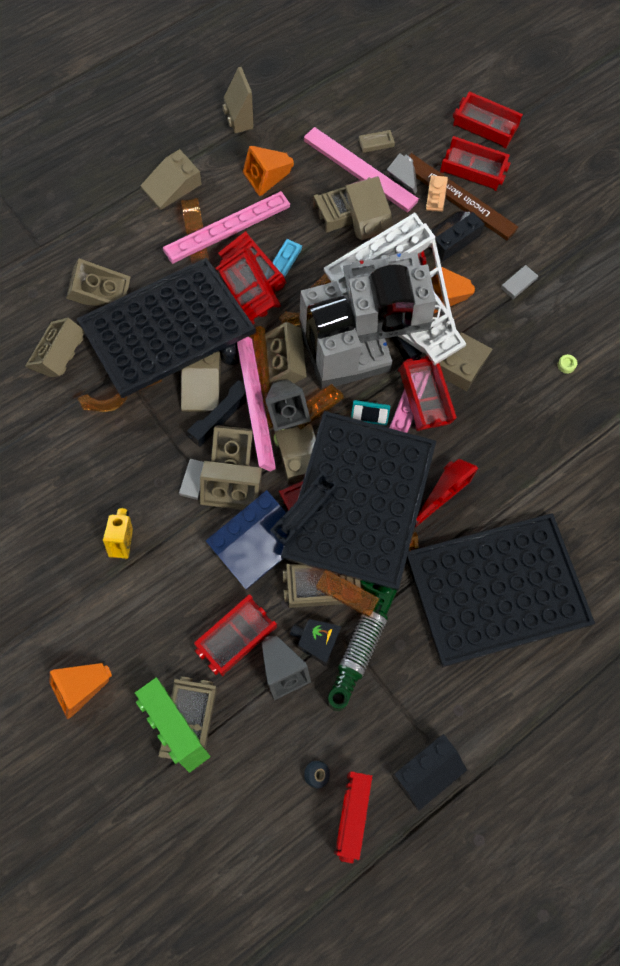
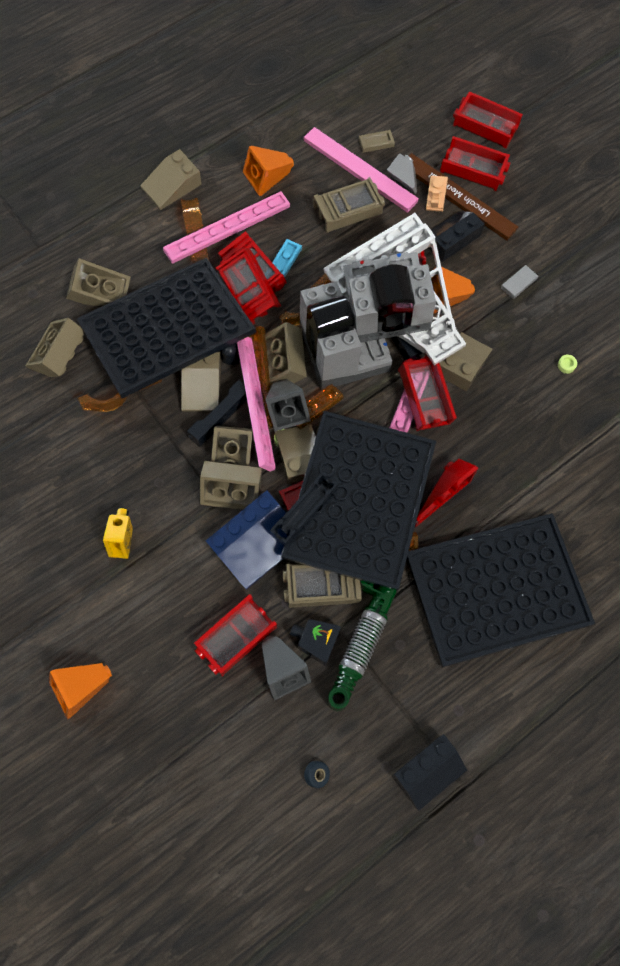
bright green wedge [135,677,211,773] -> none
door [158,677,217,765] -> none
light grey tile [179,459,204,500] -> none
dark tan slope [222,67,253,133] -> none
clear orange plate [315,569,379,617] -> none
red door [335,772,372,863] -> none
dark tan slope [345,176,394,240] -> none
slope [351,400,390,425] -> none

